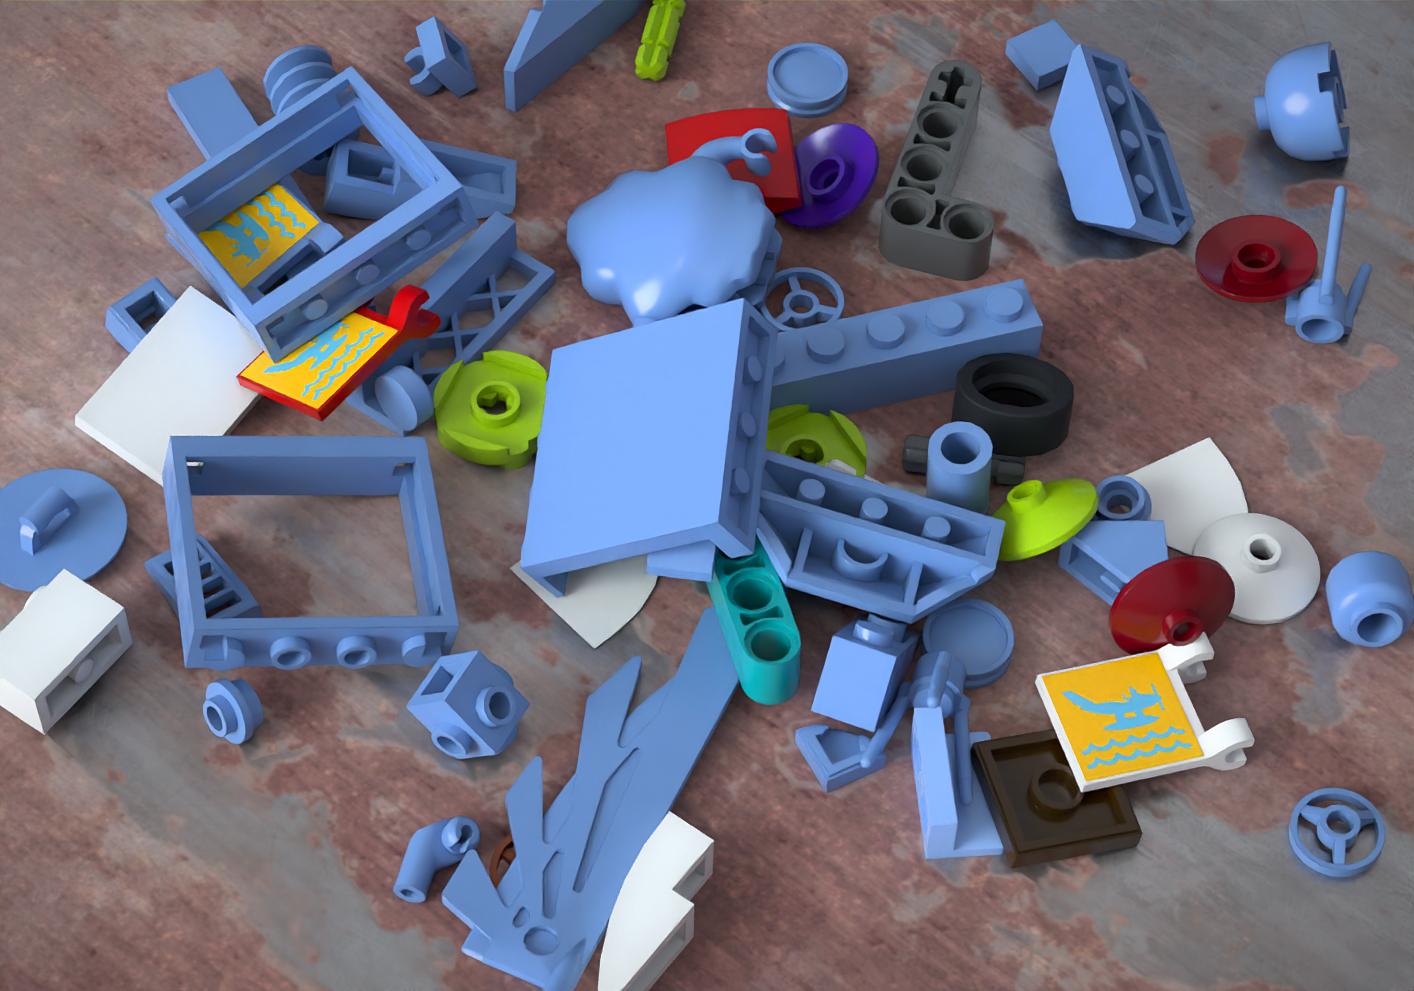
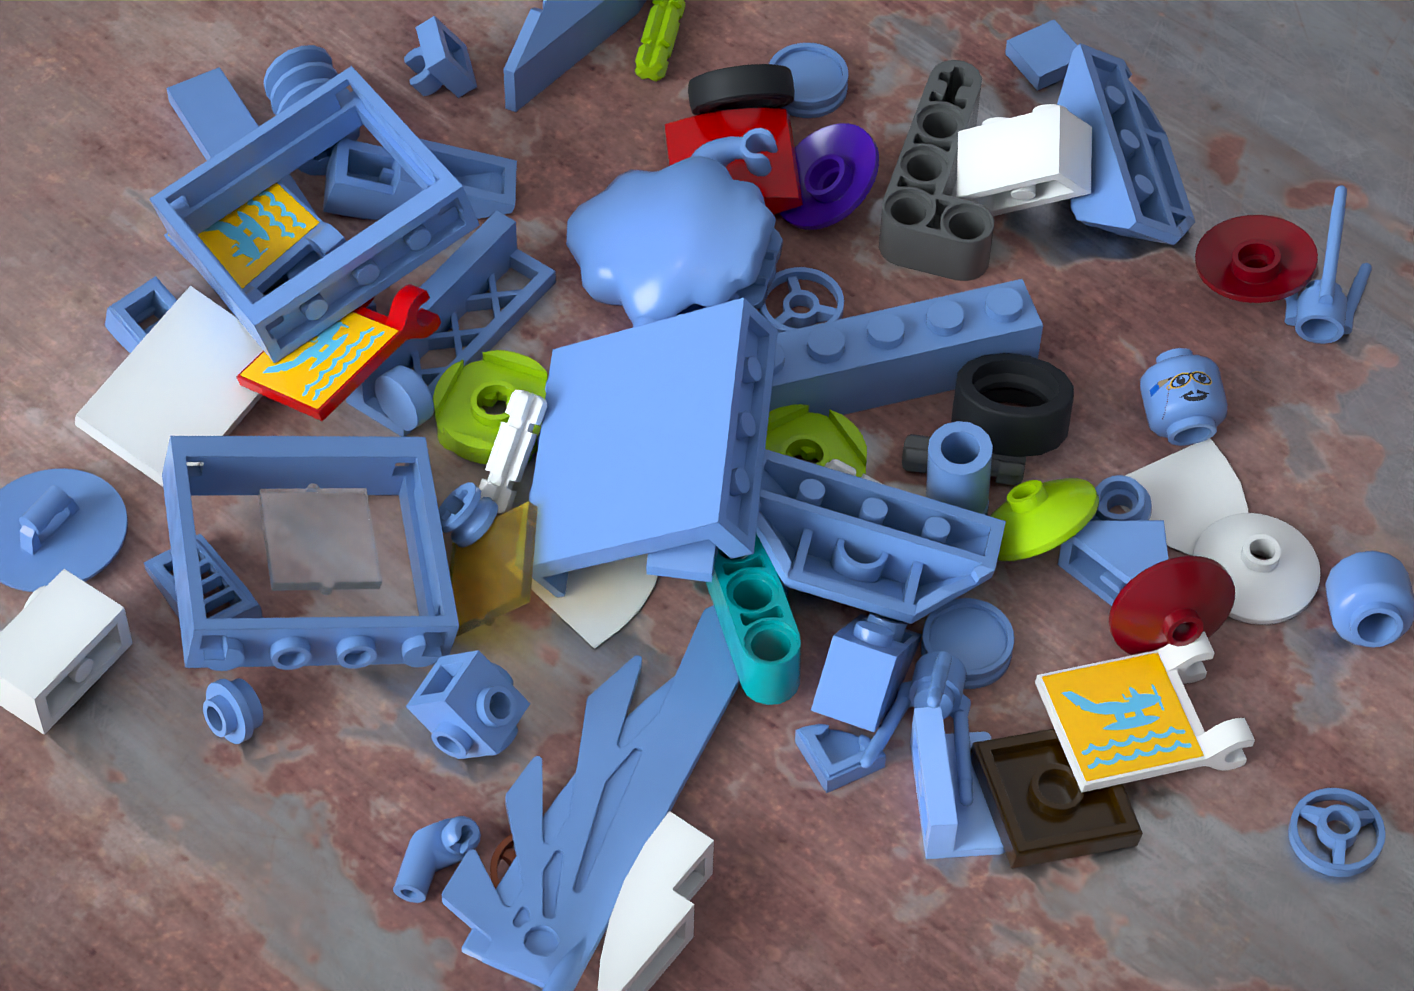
medium blue cylinder [1254,41,1350,162] -> none
none -> clear piece [258,483,382,595]
none -> medium blue bush [438,482,498,547]
none -> clear yellow piece [450,501,538,637]
none -> white axle [479,390,547,514]
none -> black tyre [688,64,795,115]
none -> white brick [956,104,1092,216]
none -> medium blue head [1140,348,1228,446]

